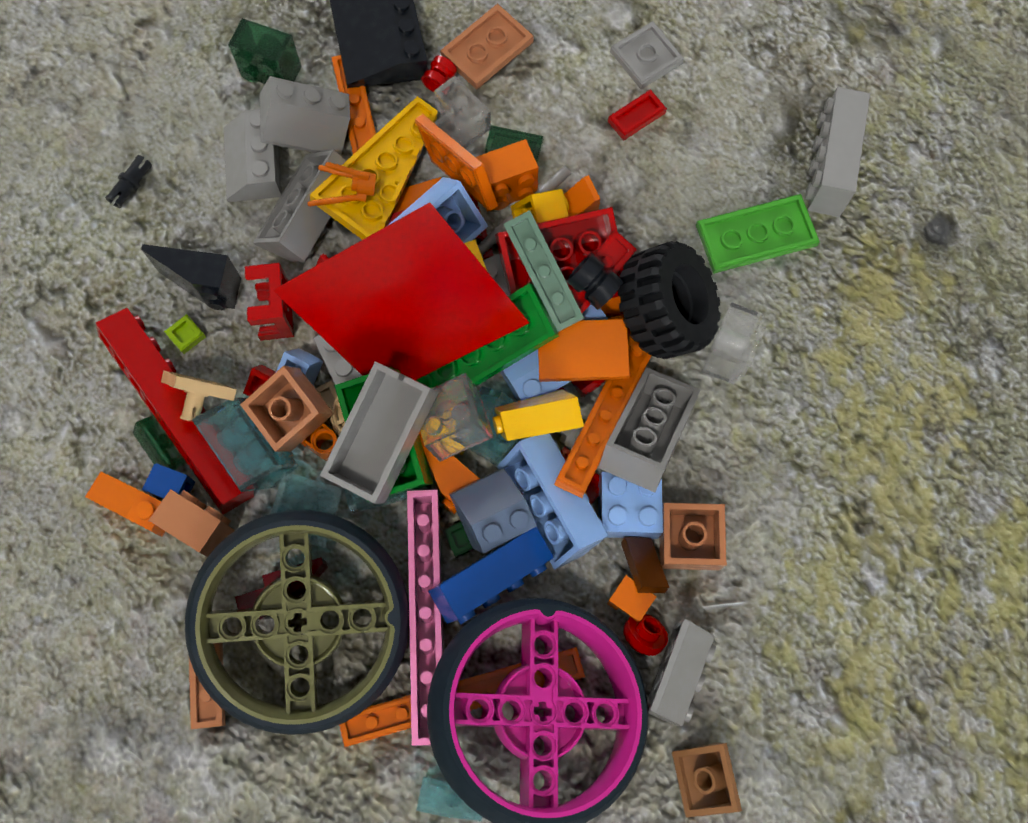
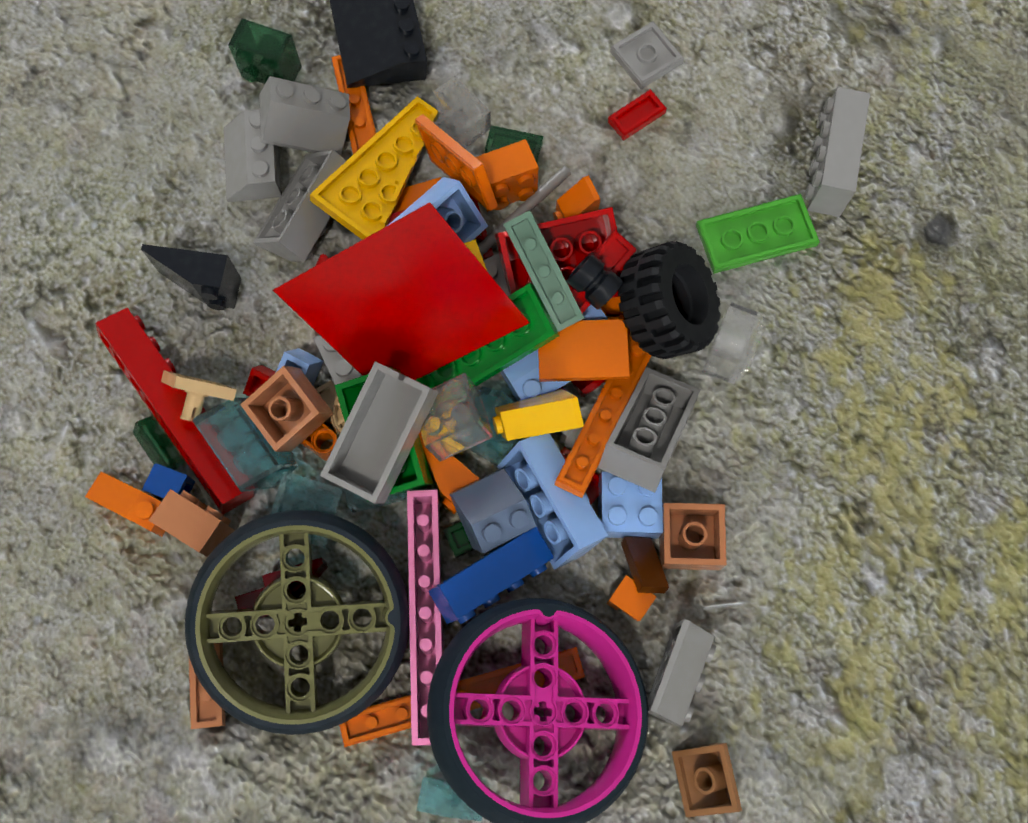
black pin [105,155,152,208] -> none
lime tile [164,314,206,354] -> none
red panel [244,263,294,341] -> none
orange plant [307,162,376,207] -> none
red wheel [421,55,457,94] -> none
nougat plate [440,3,534,90] -> none
yellow brick [510,189,569,224] -> none
red plate [623,613,668,656] -> none

